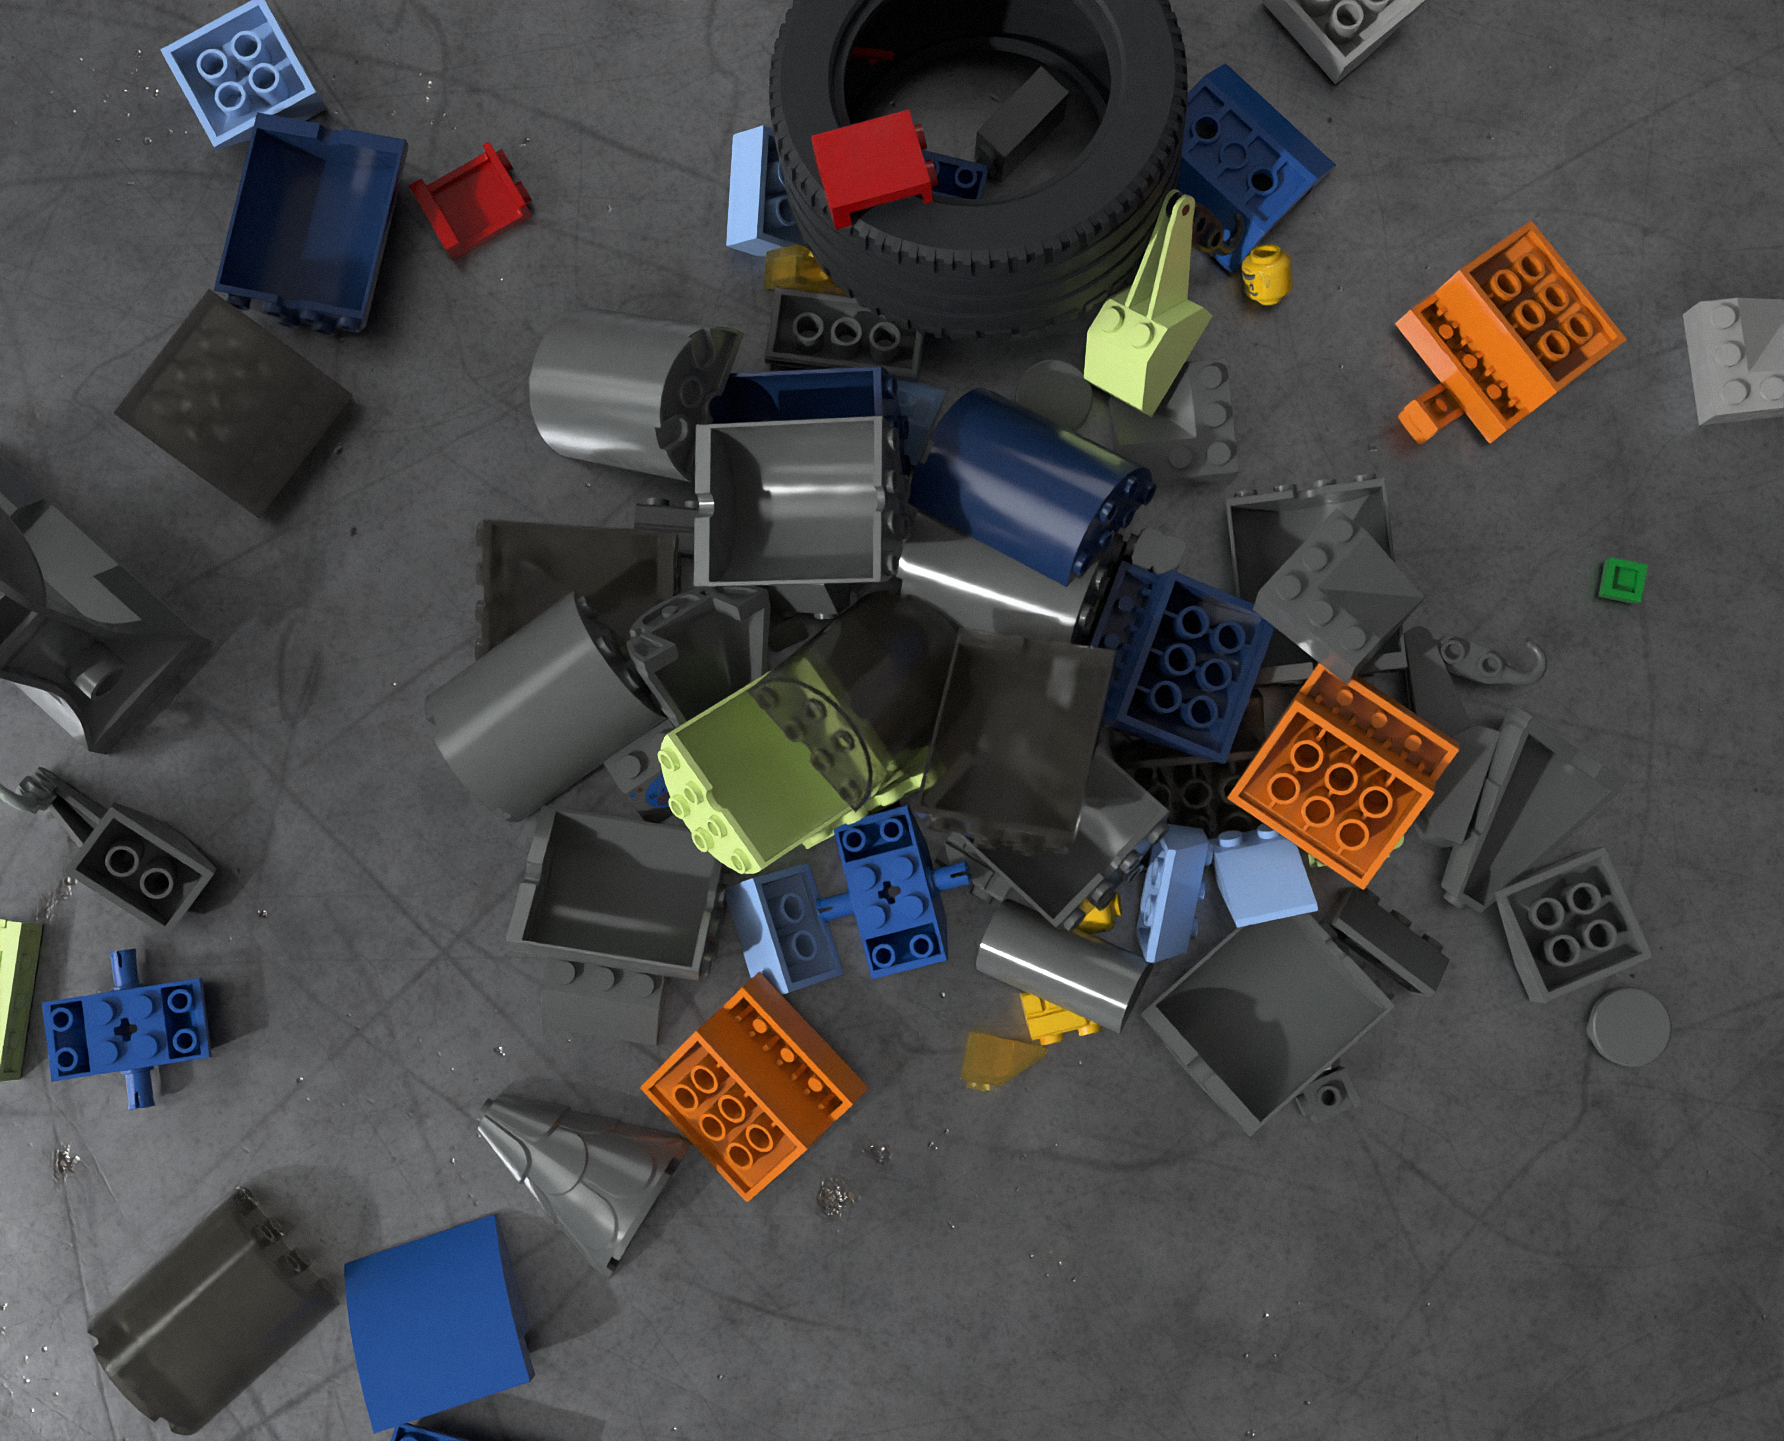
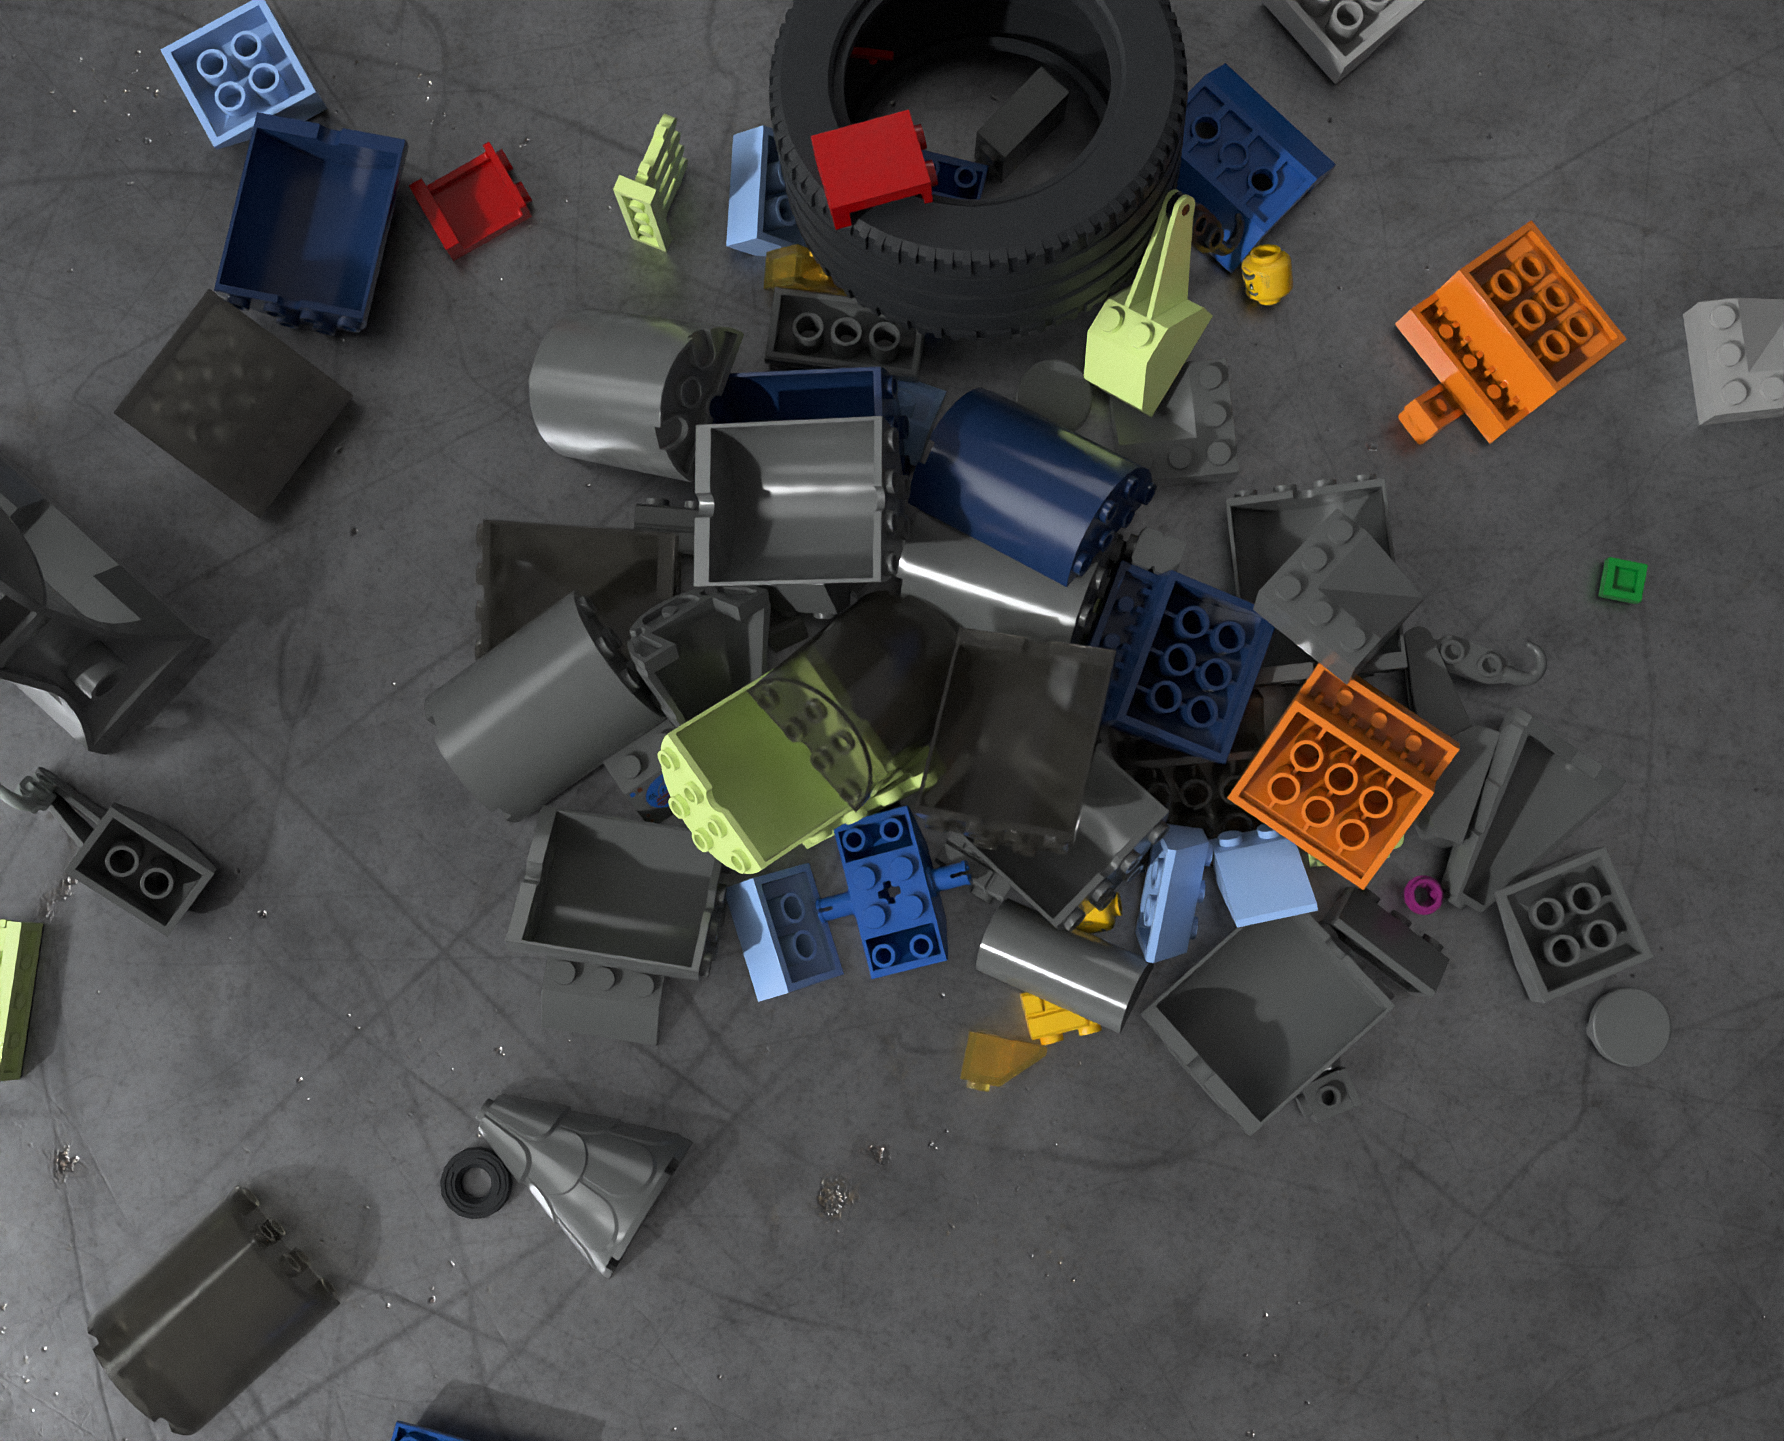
blue slope [42,949,212,1110] -> none
blue slope [344,1213,535,1434] -> none
orange slope [640,972,869,1203] -> none
none -> black tyre [440,1147,512,1220]
none -> yellowish green fence [613,114,688,252]
none -> magenta cone [1402,875,1443,915]

